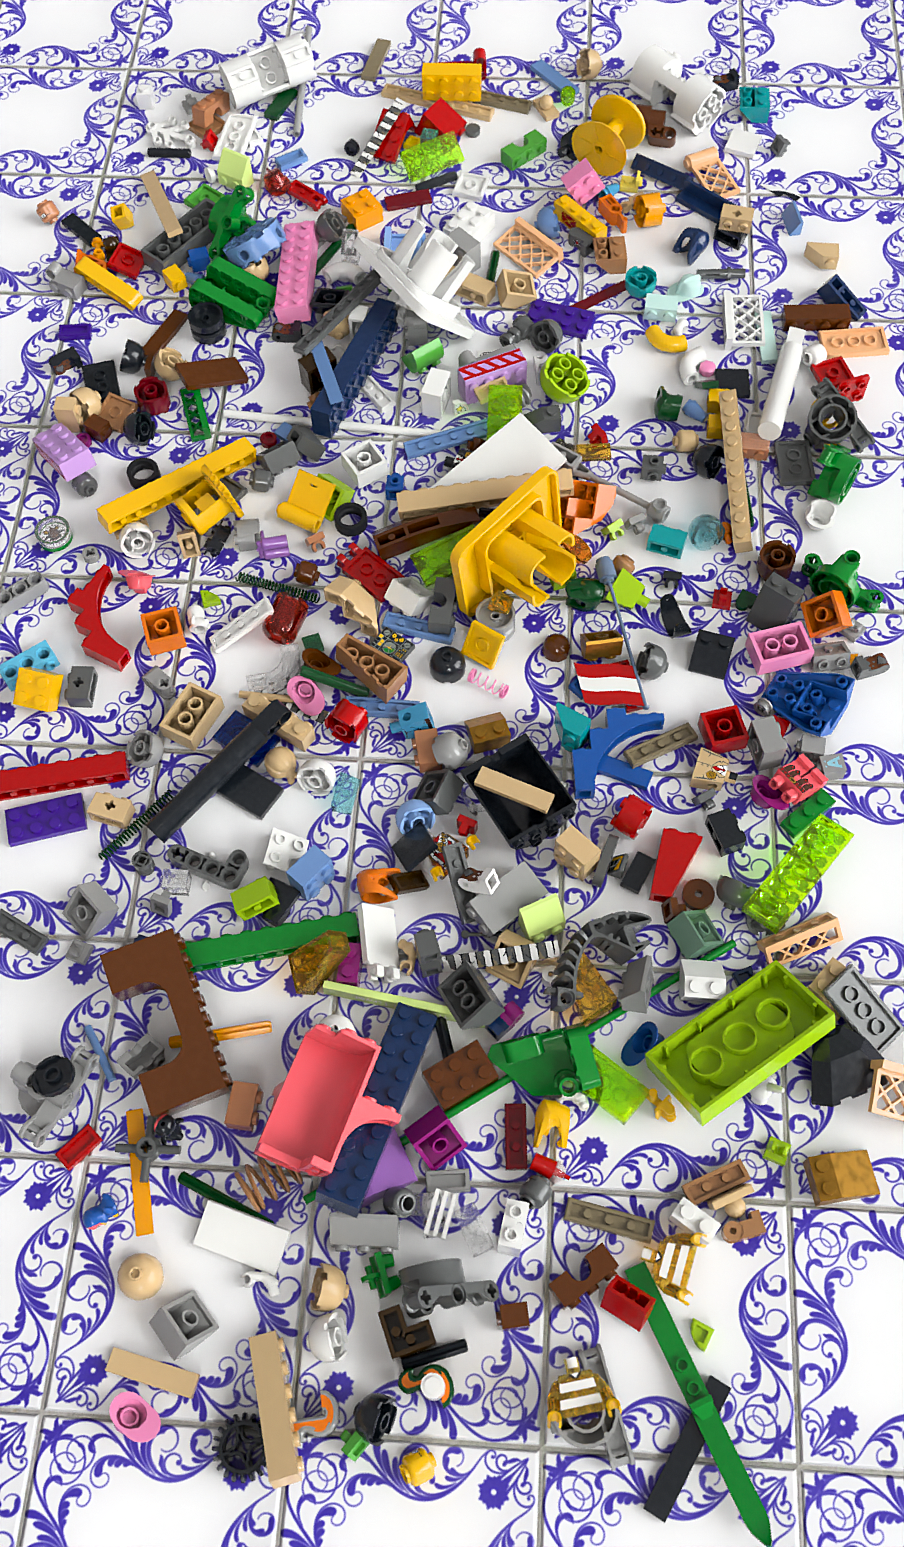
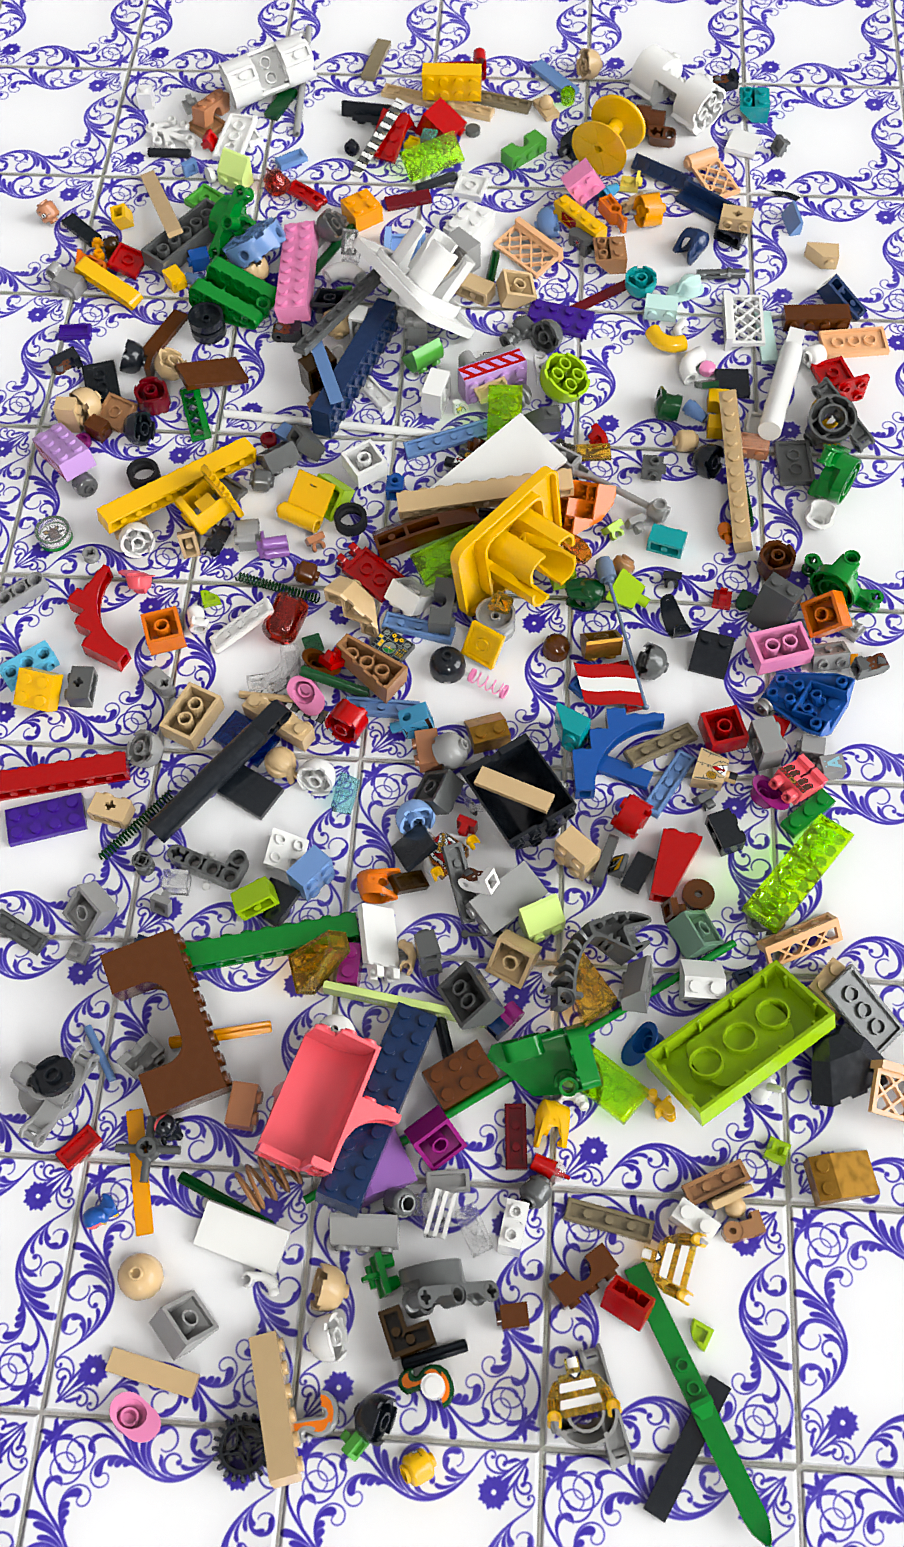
sticker [442,940,560,973] -> none
clear light blue cylinder [688,514,725,551] -> none
dark grey cylinder [716,875,758,911] -> none
none -> medium blue tile [181,157,199,178]
none -> red tile [318,647,345,671]
none -> black bracket [341,100,392,125]
none -> medium blue tile [645,749,696,819]

